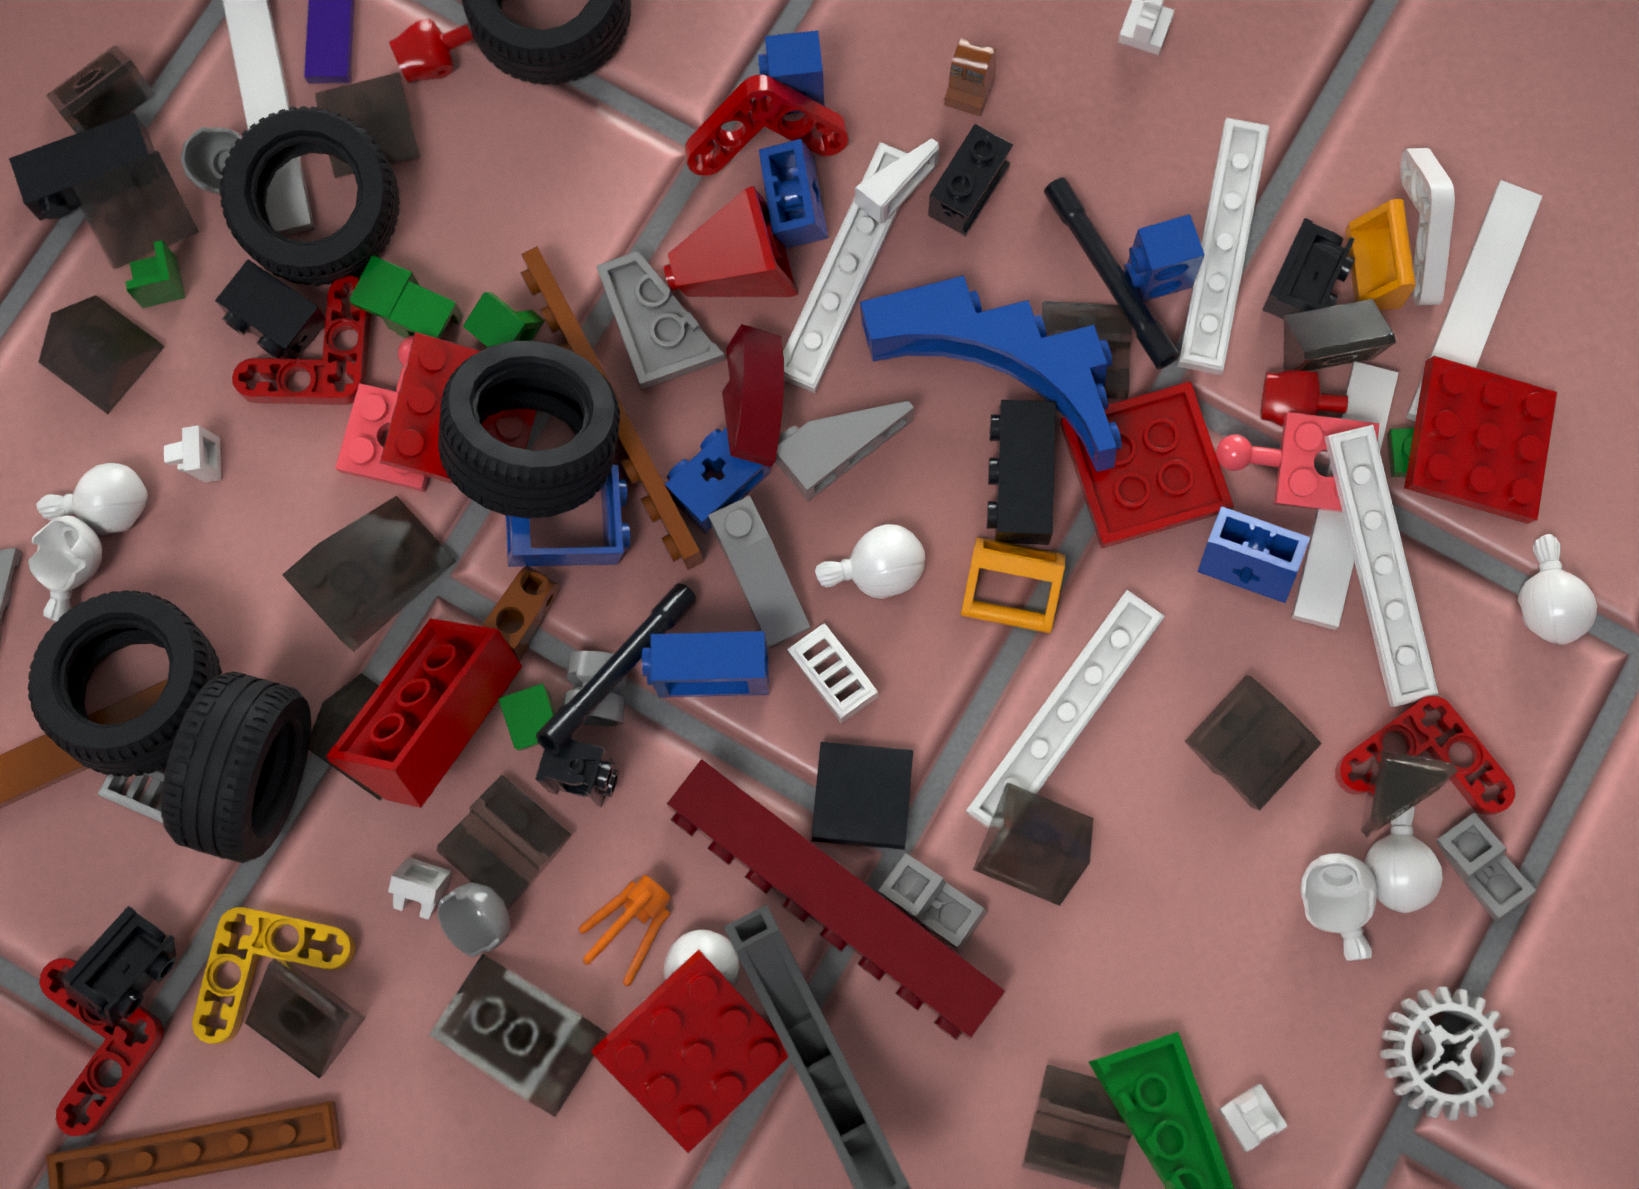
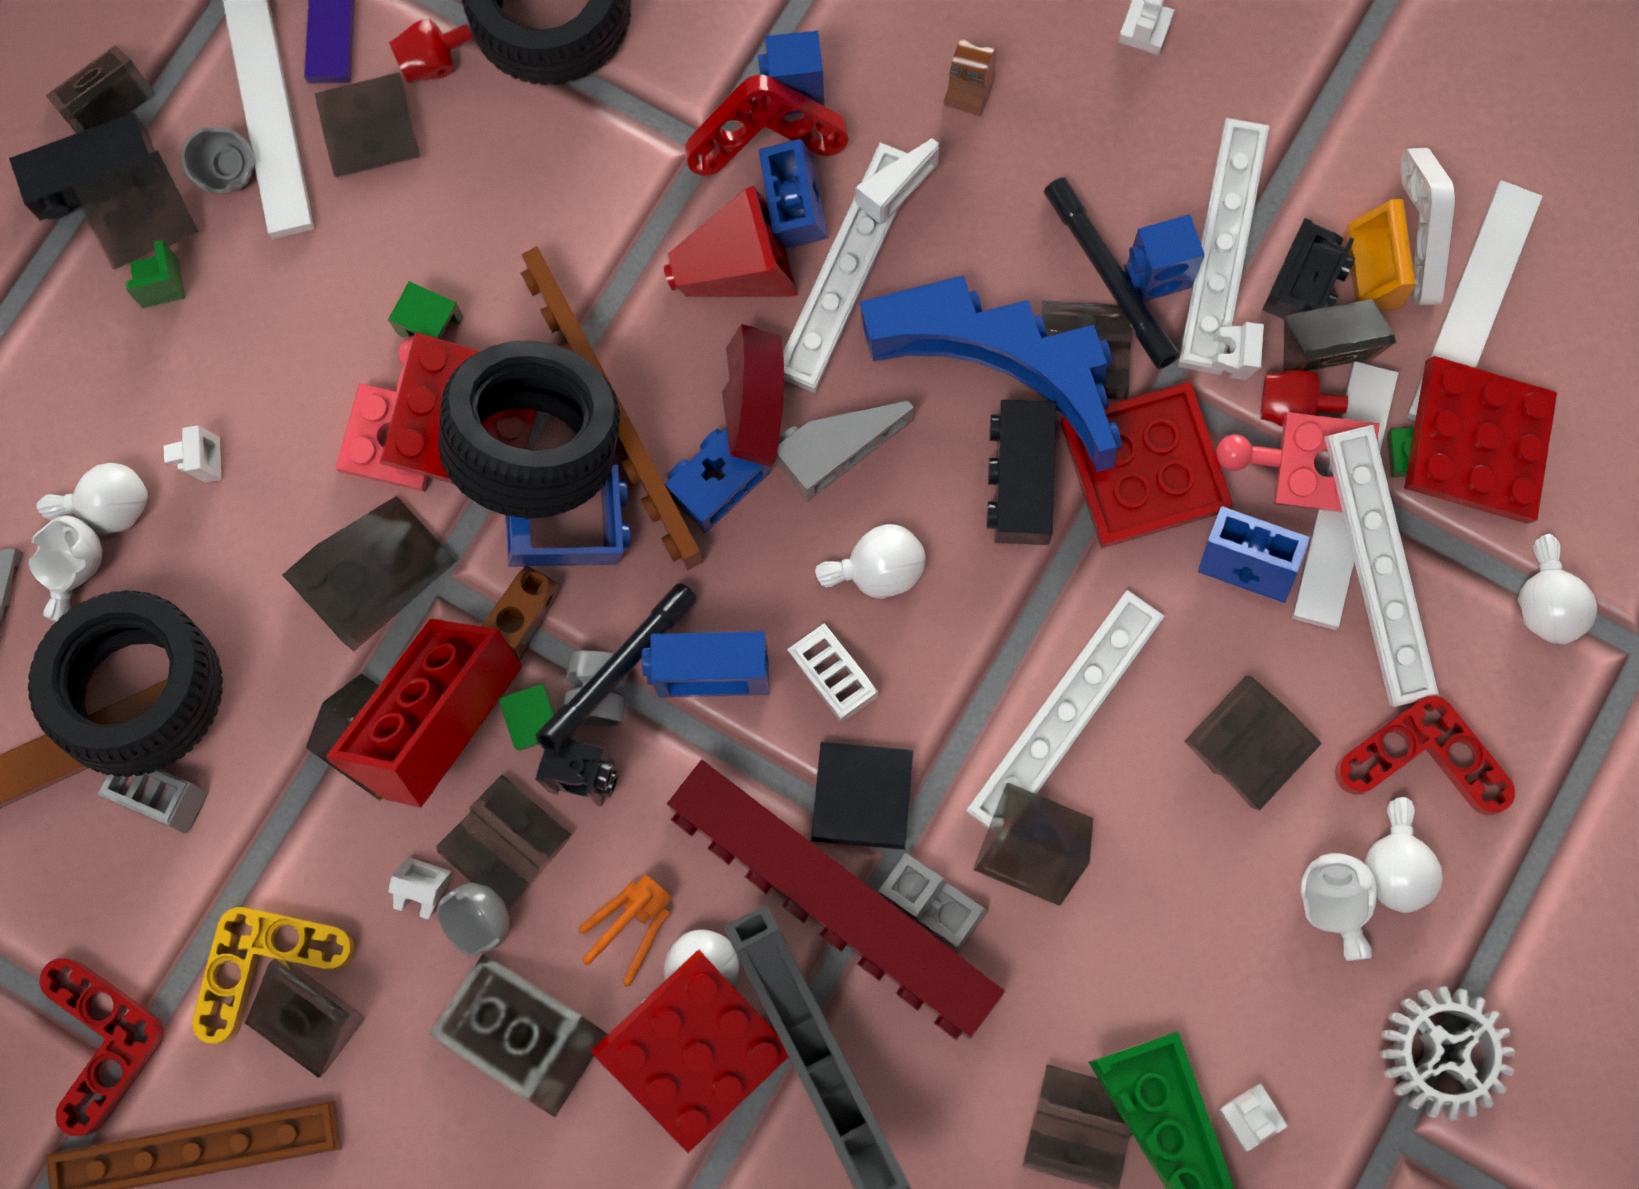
clear smoke slope [38,295,165,415] -> none
black hinge [62,906,176,1028] -> none
black tyre [161,671,311,863] -> none
black hinge [215,259,325,359] -> none
black tyre [219,106,400,286] -> none
red beam [232,276,371,405] -> none
green panel [350,255,419,331] -> none
green panel [463,292,545,347] -> none
light grey wing [596,251,725,390] -> none
light grey slope [708,496,811,648] -> none
black hinge [928,124,1013,236] -> none
light orange tile [960,537,1066,634] -> none
clear smoke slope [1361,750,1458,838] -> none
light grey slope [1437,812,1536,923] -> none
none -> white tile [1212,322,1264,380]

